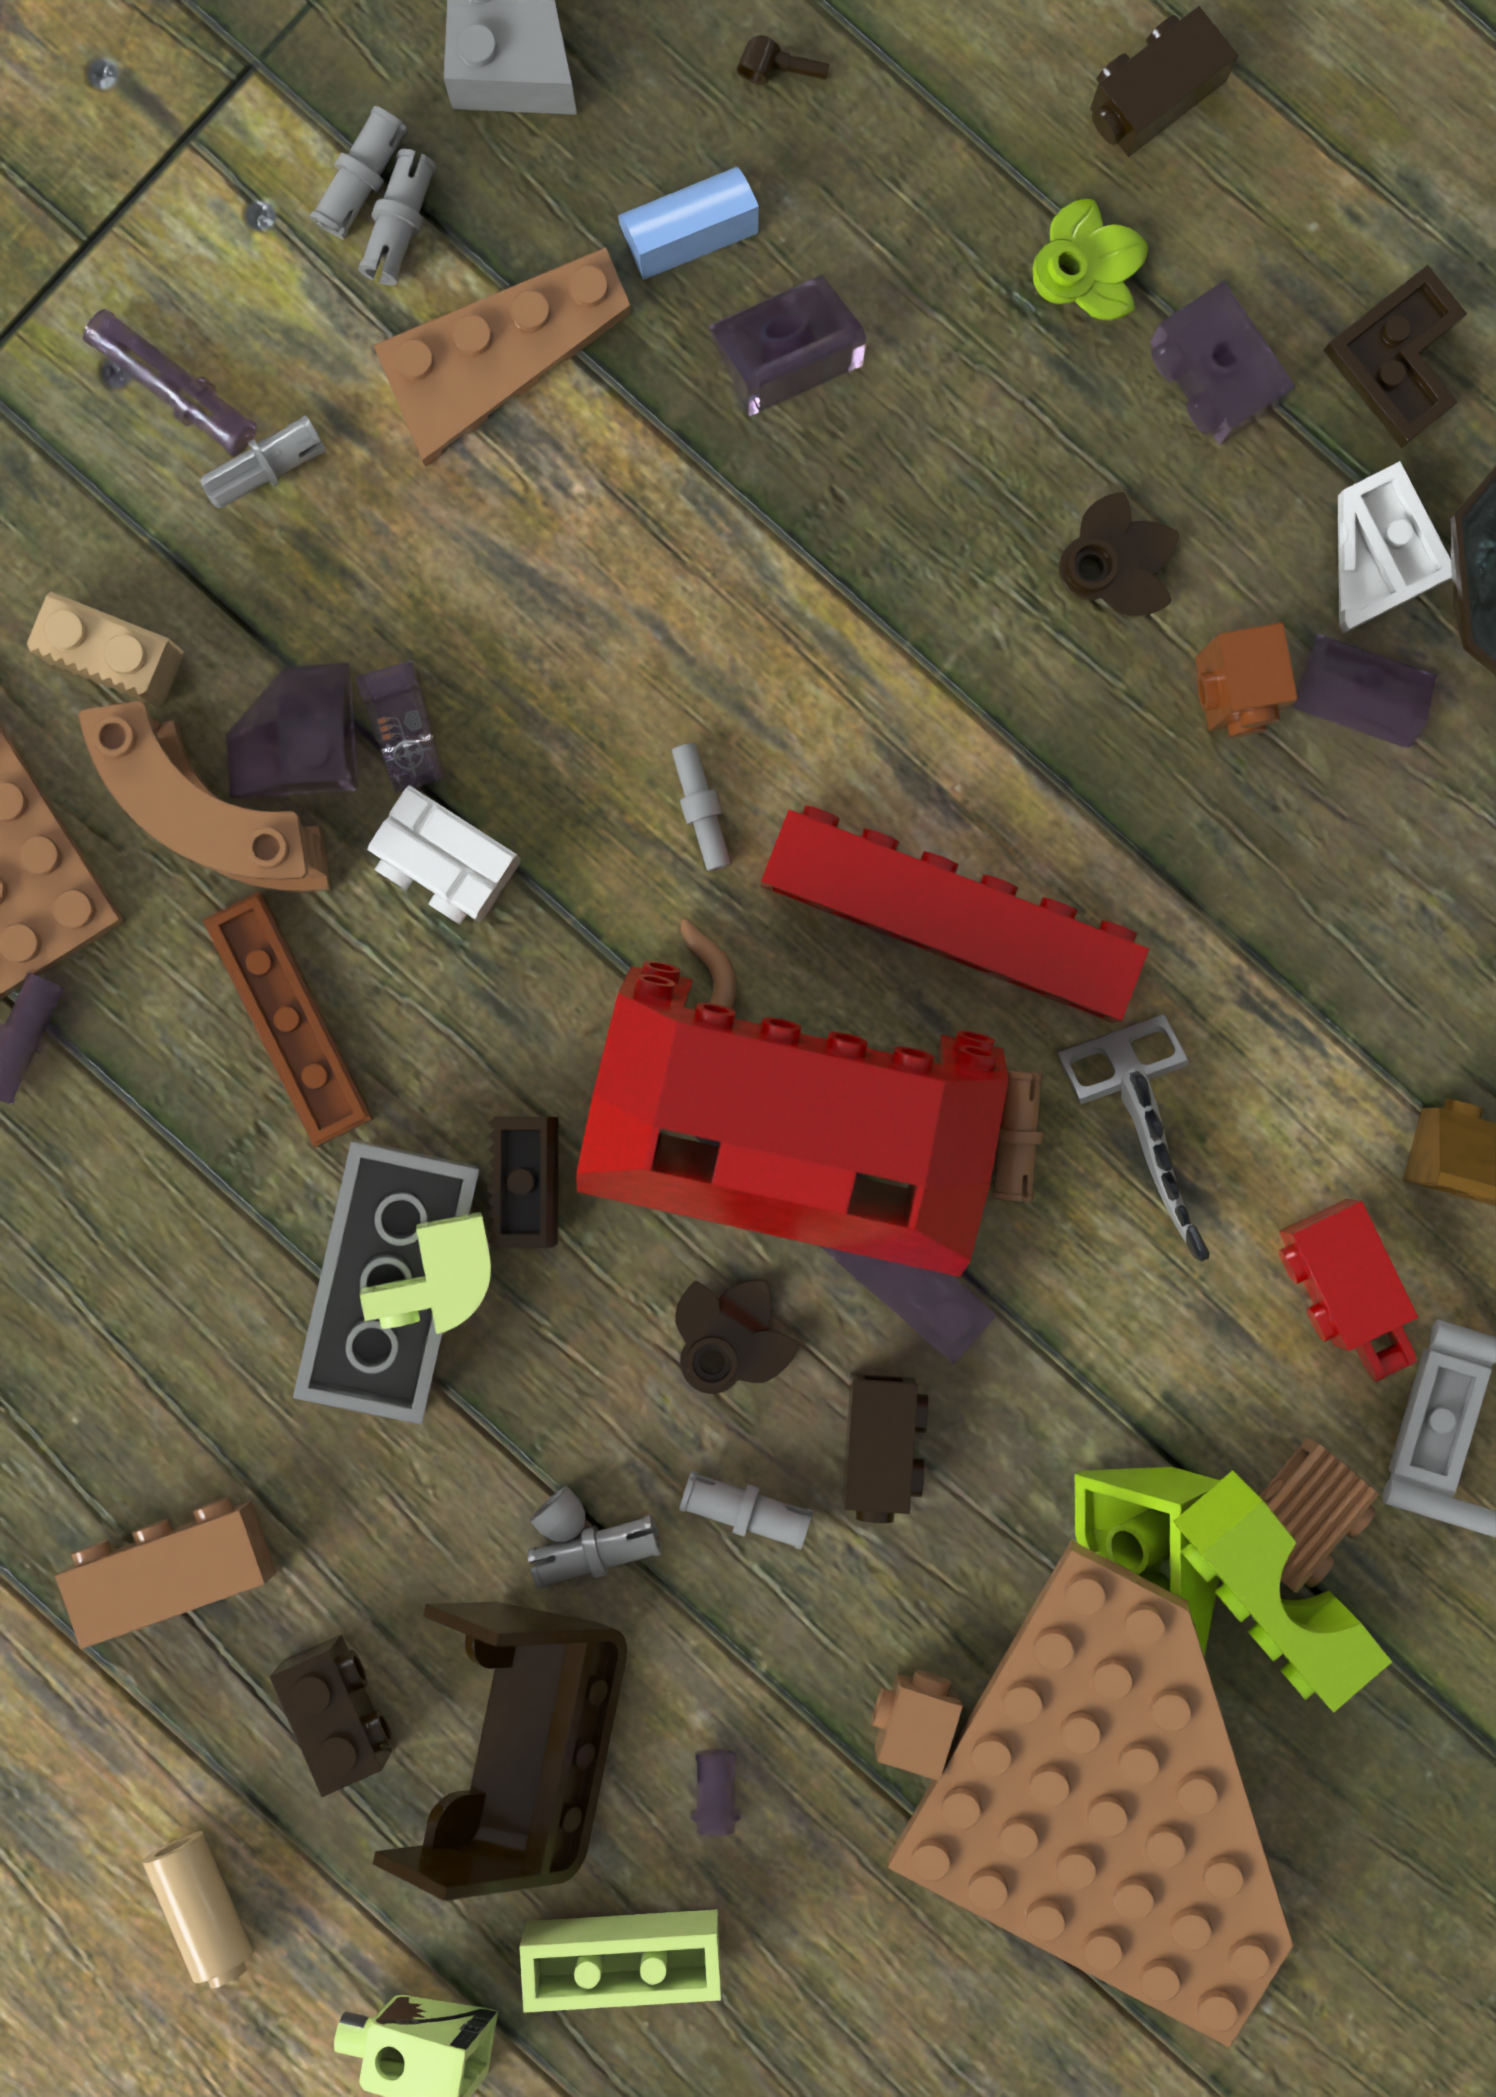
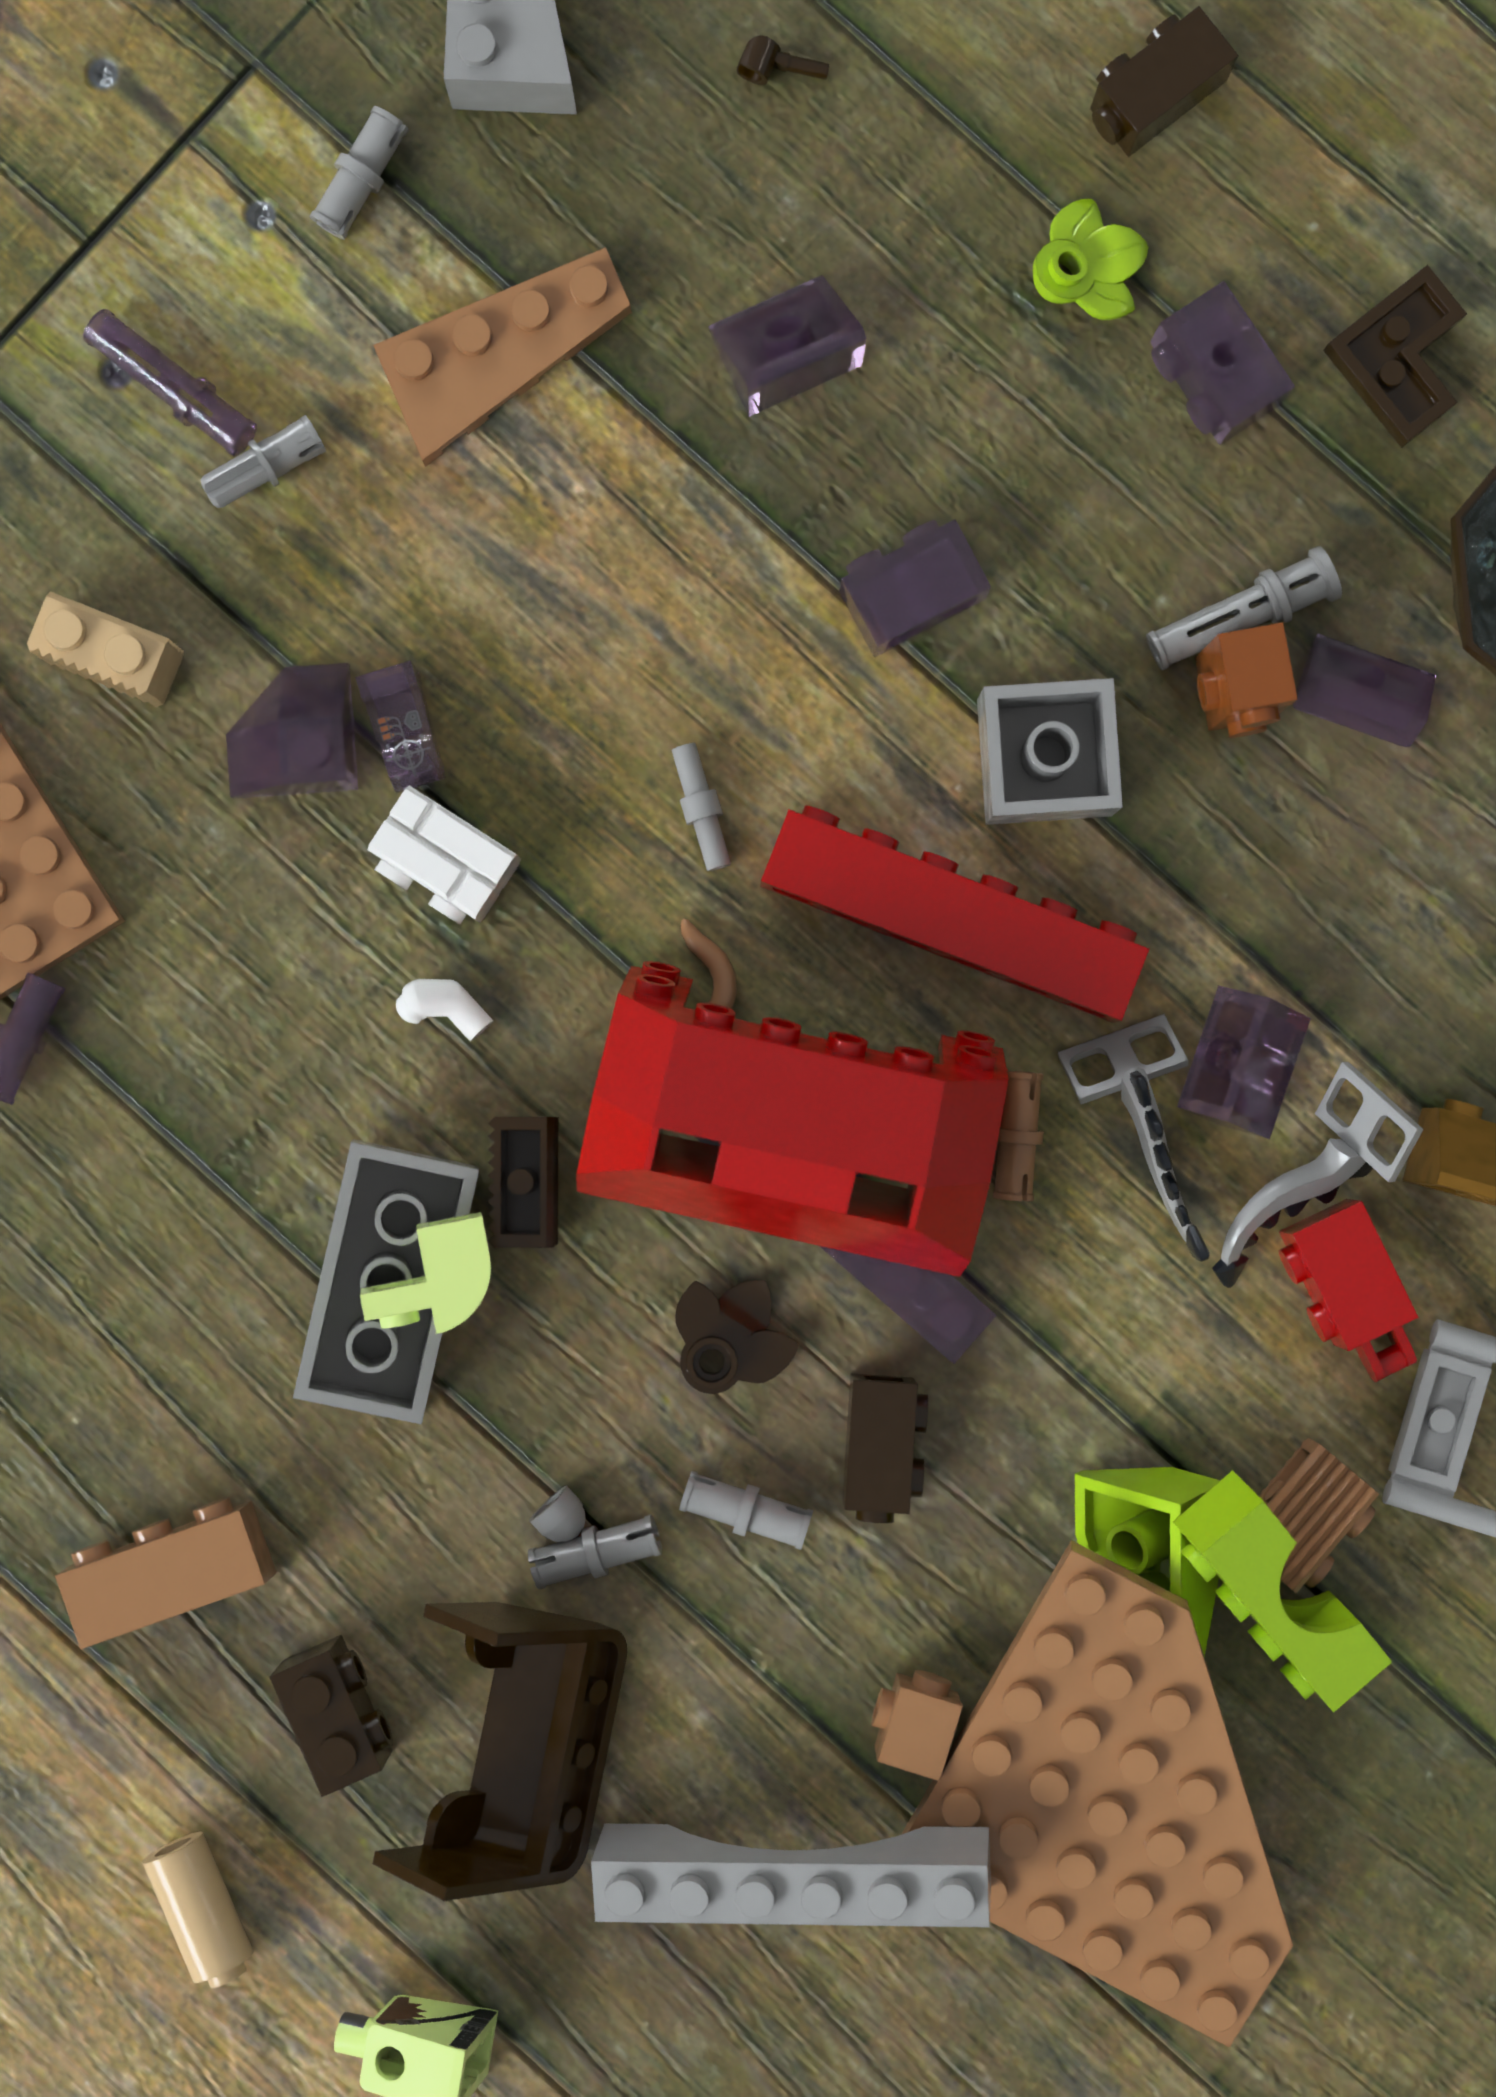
medium nougat fence [79,701,332,893] -> none
dark orange tile [202,892,374,1147] -> none
light grey pin [358,149,437,286] -> none
yellowish green brick [520,1909,722,2013] -> none
light blue brick [618,167,759,280] -> none
clear purple pin [690,1749,741,1836] -> none
dark brown plate [1058,492,1179,617] -> none
white wing [1338,461,1452,634] -> none
none -> white arm [396,979,494,1042]
none -> light grey arch [591,1823,991,1927]
none -> clear purple brick [839,519,991,658]
none -> light grey brick [977,678,1123,825]
none -> light grey pin [1146,546,1342,670]
none -> brick [1177,985,1311,1140]
none -> light grey piece [1212,1062,1424,1288]

